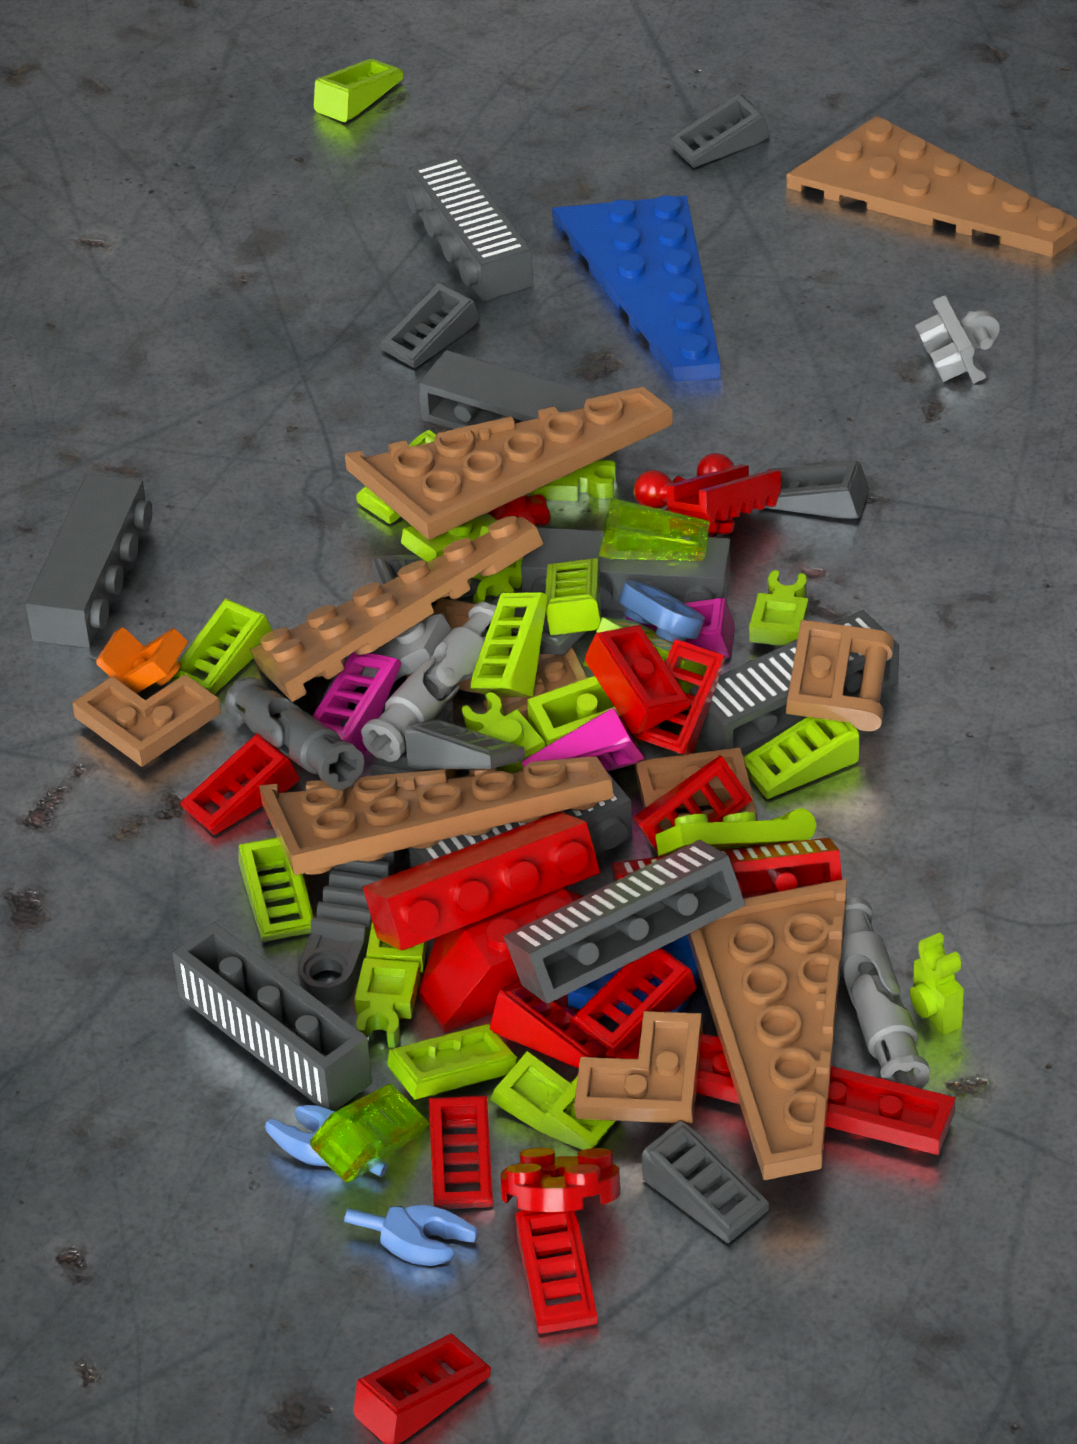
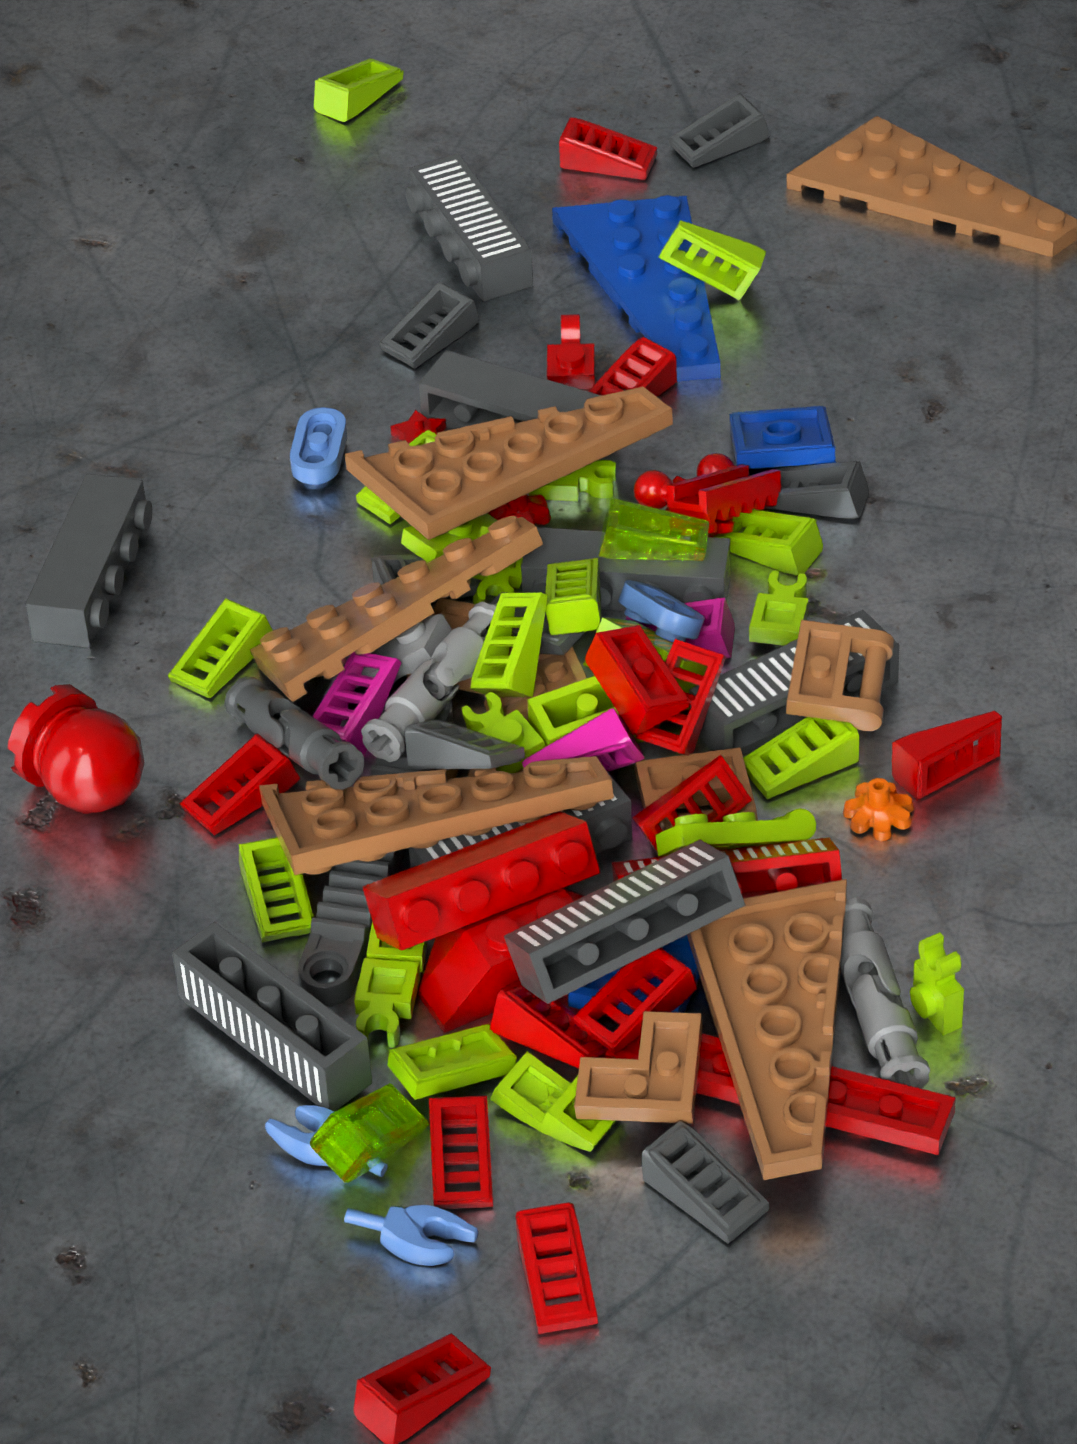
medium nougat plate [72,674,221,767] -> none
orange bracket [96,627,188,694] -> none
red plate [500,1147,621,1212] -> none
light grey hips [915,295,1000,384] -> none
none -> red tile [8,684,145,814]
none -> medium blue plate [290,407,347,485]
none -> red piece [390,410,446,445]
none -> red plate [547,314,595,389]
none -> red slope [559,117,657,180]
none -> red slope [588,337,677,397]
none -> lime slope [658,220,766,301]
none -> lime slope [713,509,823,576]
none -> blue plate [729,406,836,469]
none -> orange plant [843,778,914,841]
none -> red slope [892,711,1002,800]

